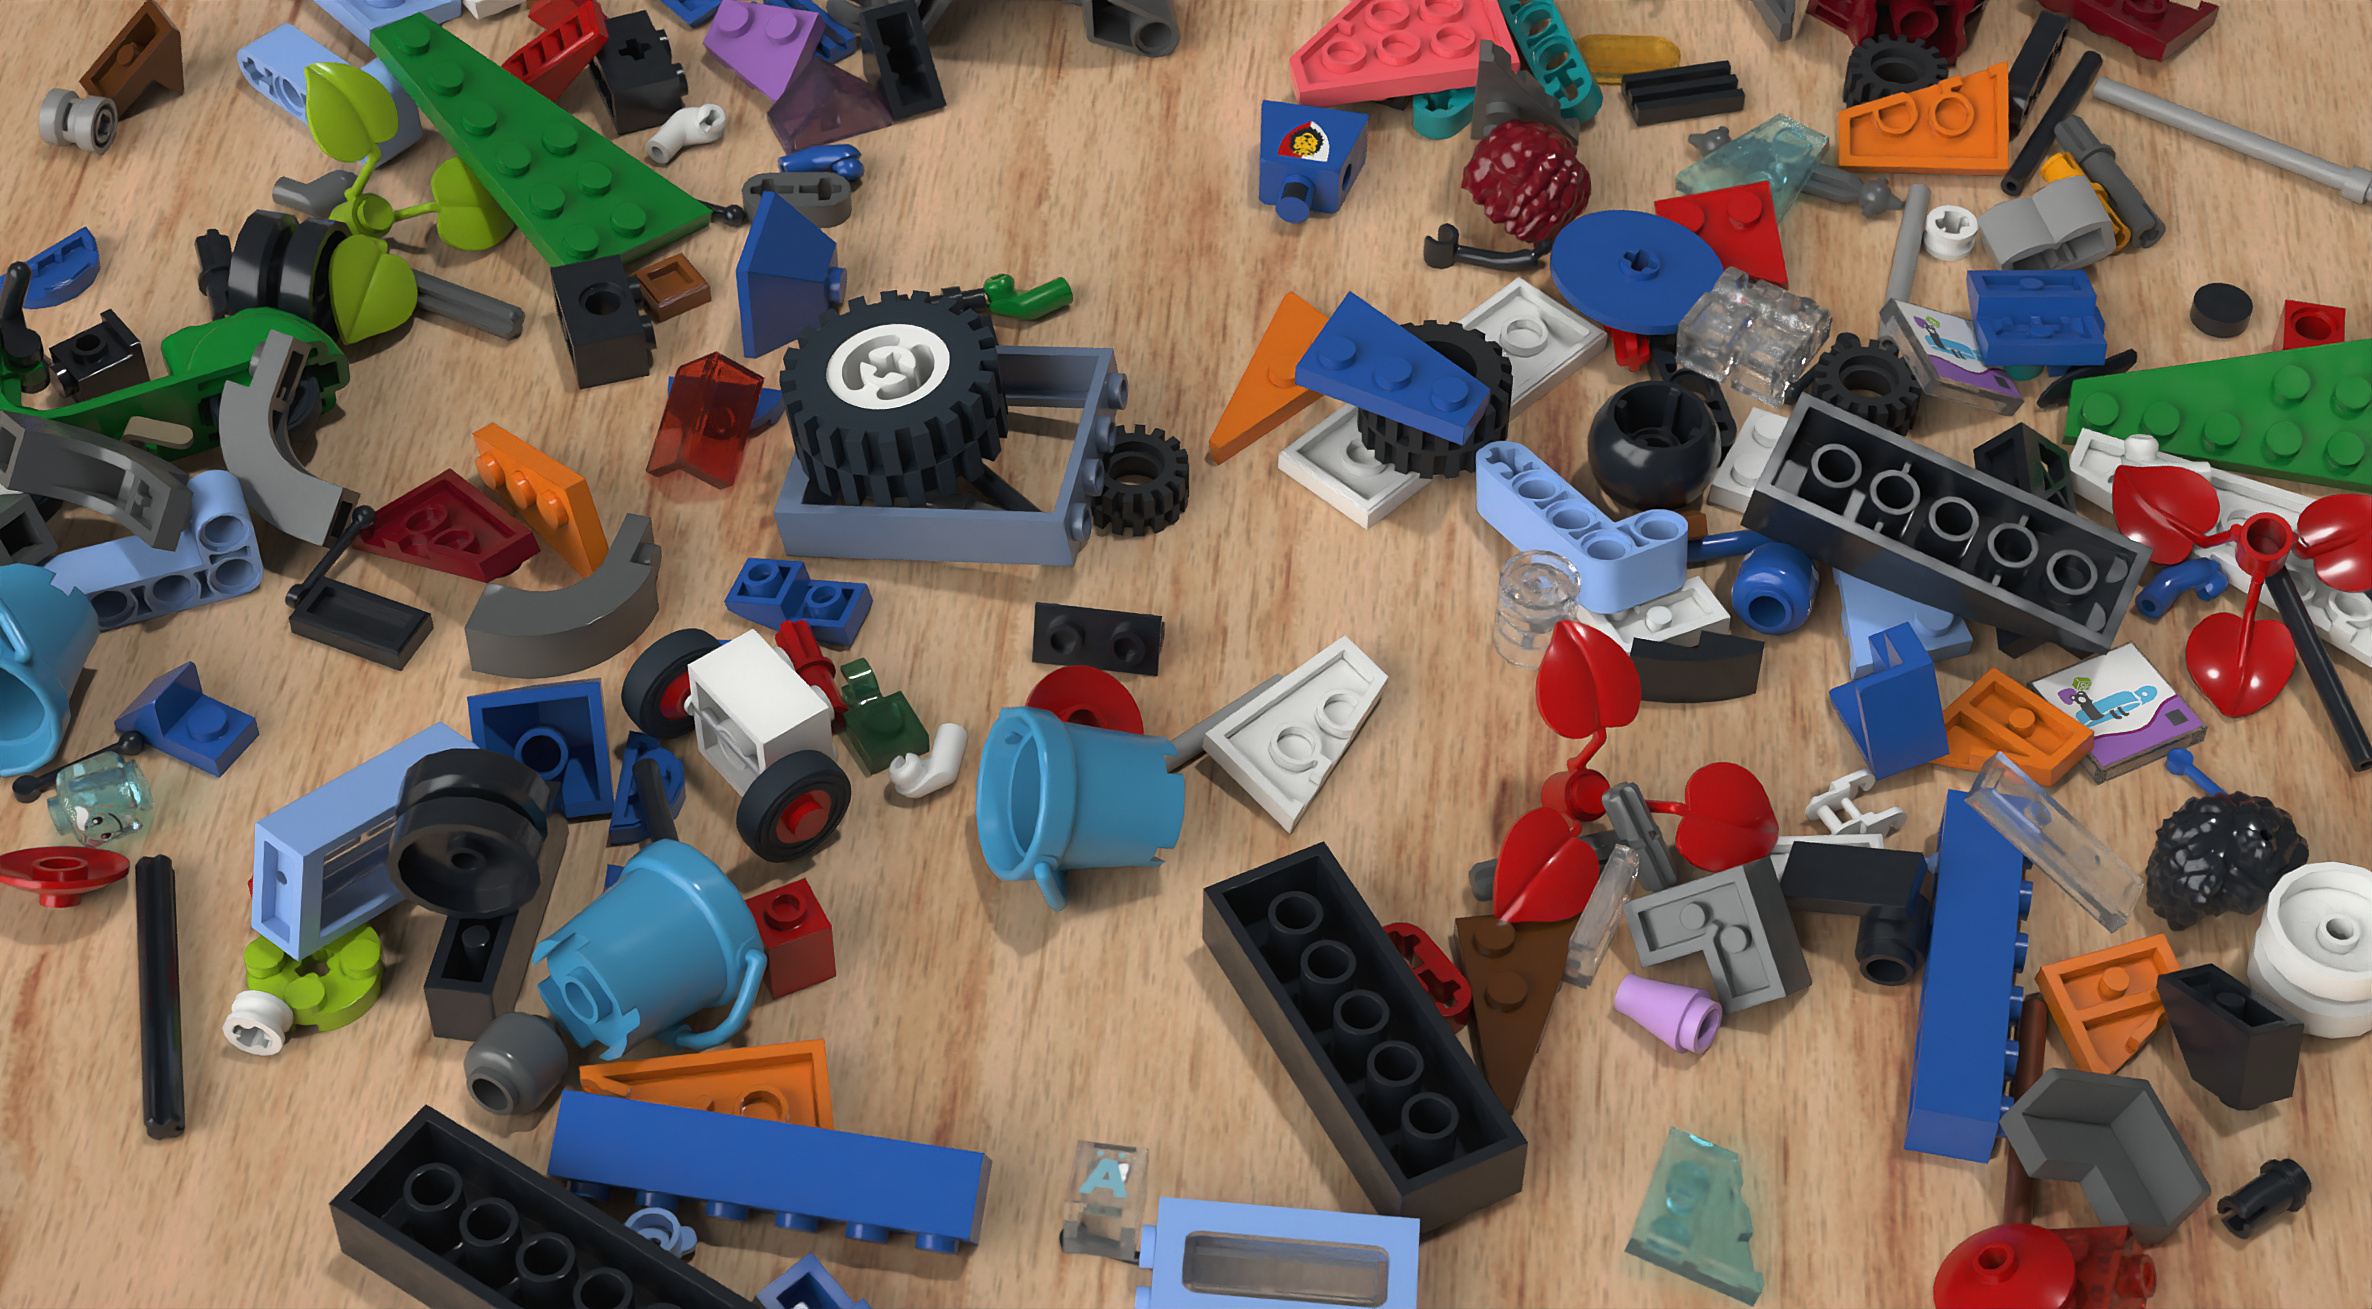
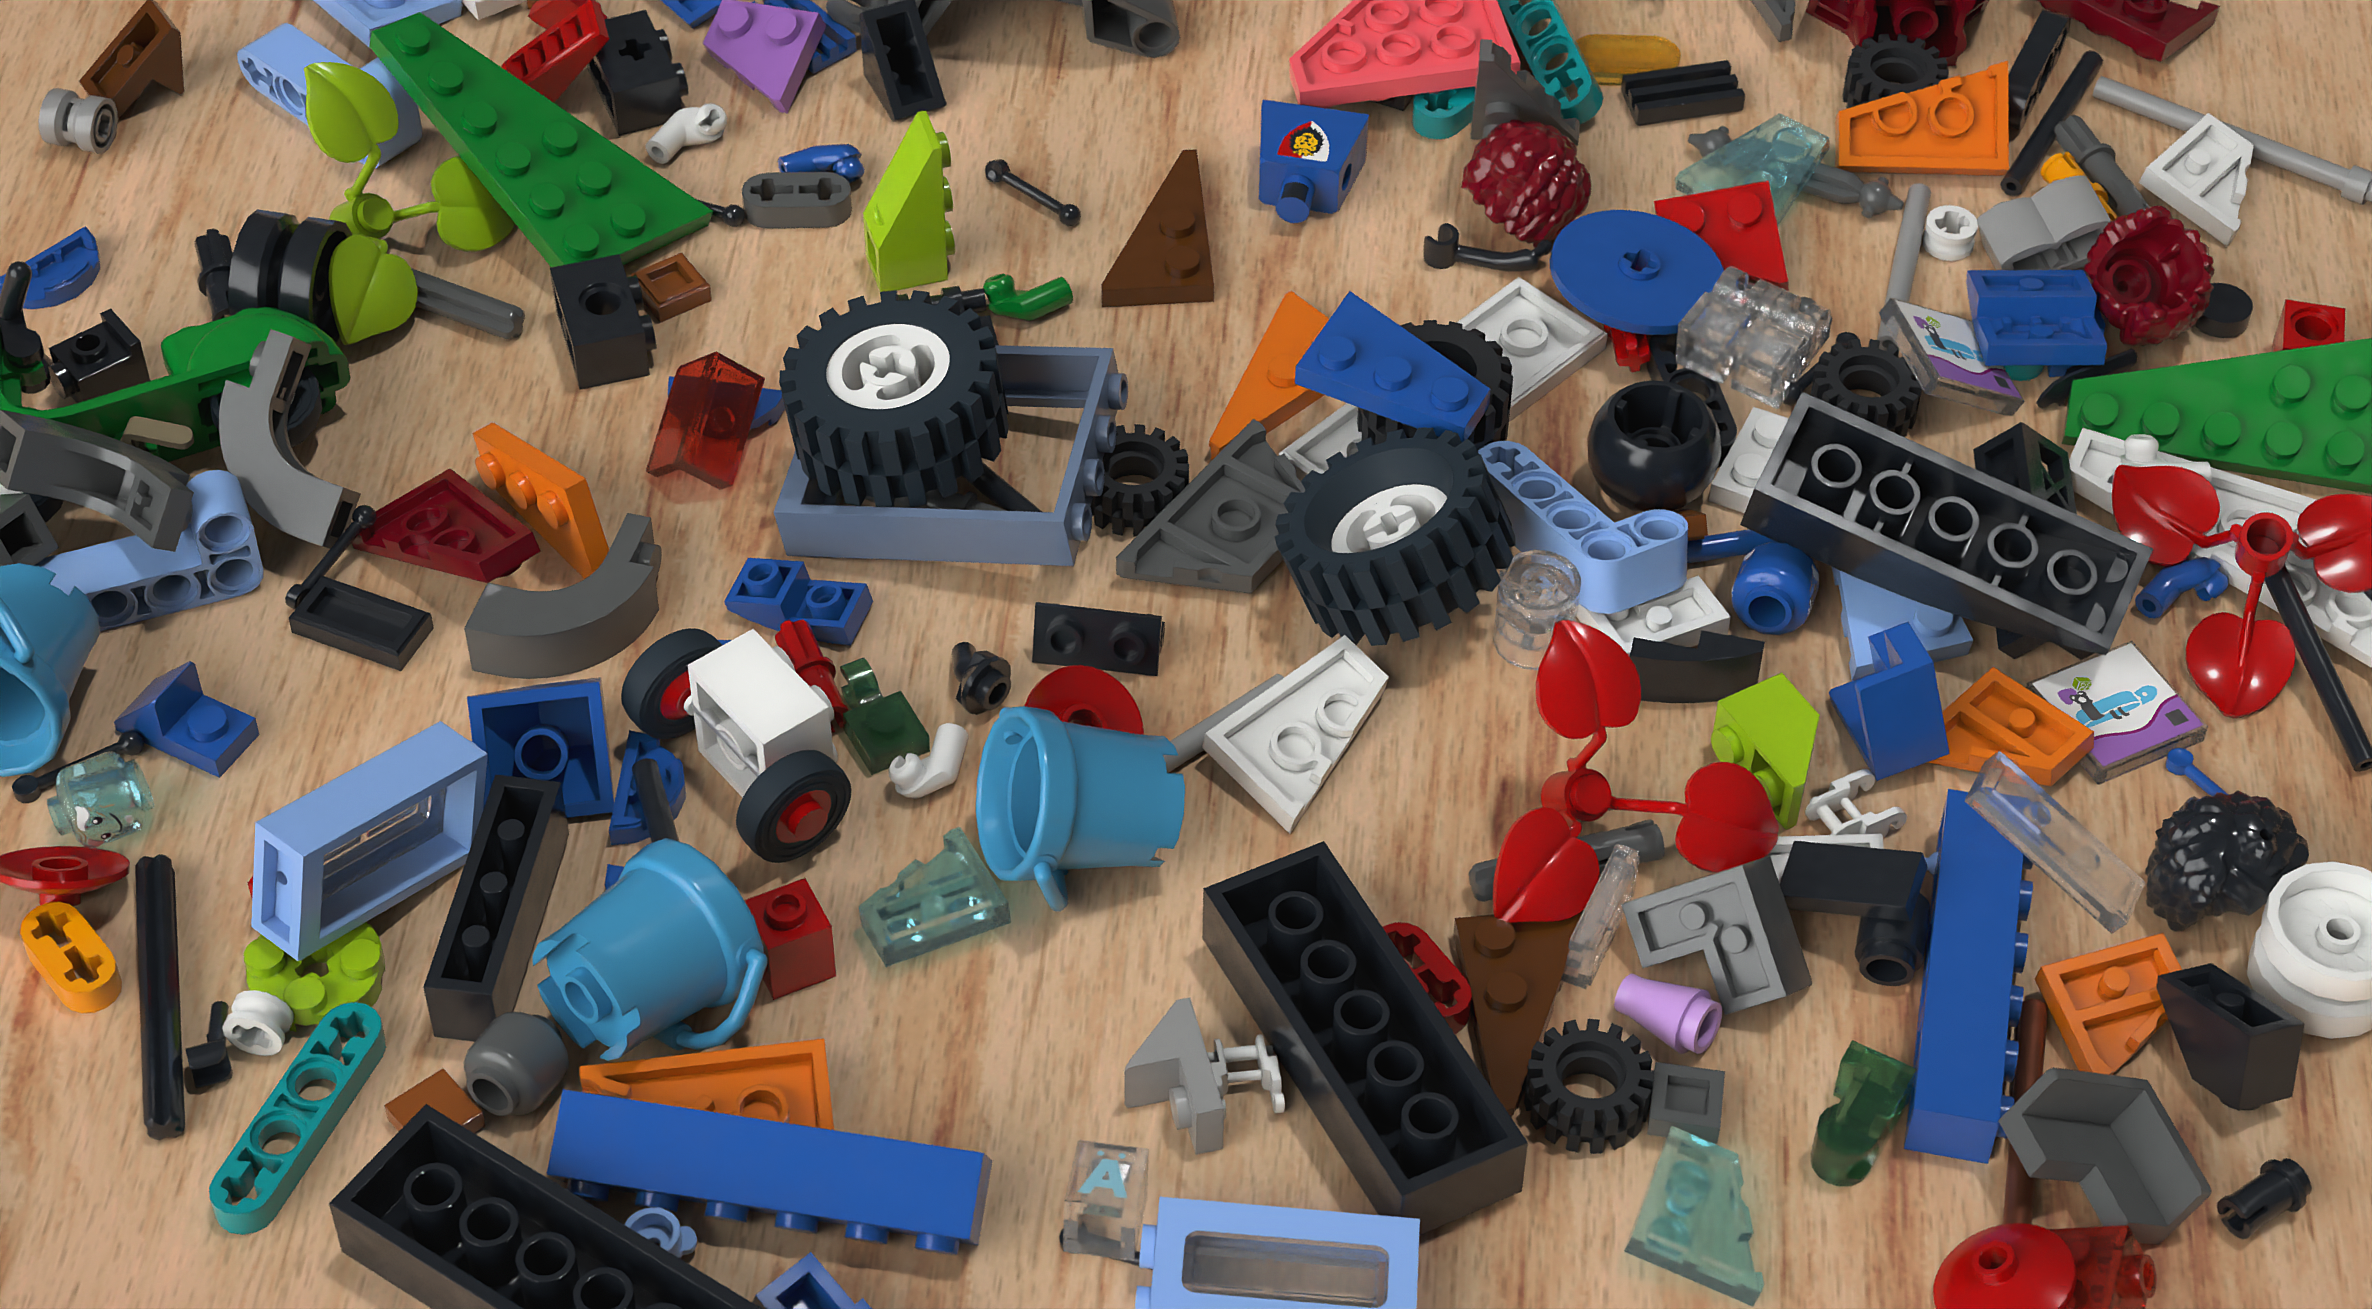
dark grey arm [272,170,358,218] -> none
black wheel [386,748,552,919] -> none
blue slope [736,191,847,359] -> none
slope [767,55,892,155] -> none
dark grey piece [1602,782,1679,893] -> none
none -> light orange beam [20,902,122,1013]
none -> black hand [185,1001,233,1088]
none -> teal beam [209,1002,386,1235]
none -> dark orange tile [384,1068,485,1133]
none -> clear light blue wing [859,827,1011,967]
none -> lime slope [863,110,955,292]
none -> black plate [951,642,1011,715]
none -> black hinge [985,159,1081,226]
none -> reddish brown wing [1101,149,1214,307]
none -> dark grey wing [1116,419,1305,593]
none -> light grey slope [1124,997,1224,1154]
none -> white piece [1207,1034,1285,1119]
none -> black wheel [1275,428,1516,646]
none -> black tyre [1524,1019,1654,1154]
none -> dark grey plate [1647,1062,1725,1144]
none -> lime slope [1711,673,1820,830]
none -> clear green leg [1810,1040,1917,1187]
none -> dark red hair [2084,206,2214,346]
none -> white wing [2139,113,2254,246]

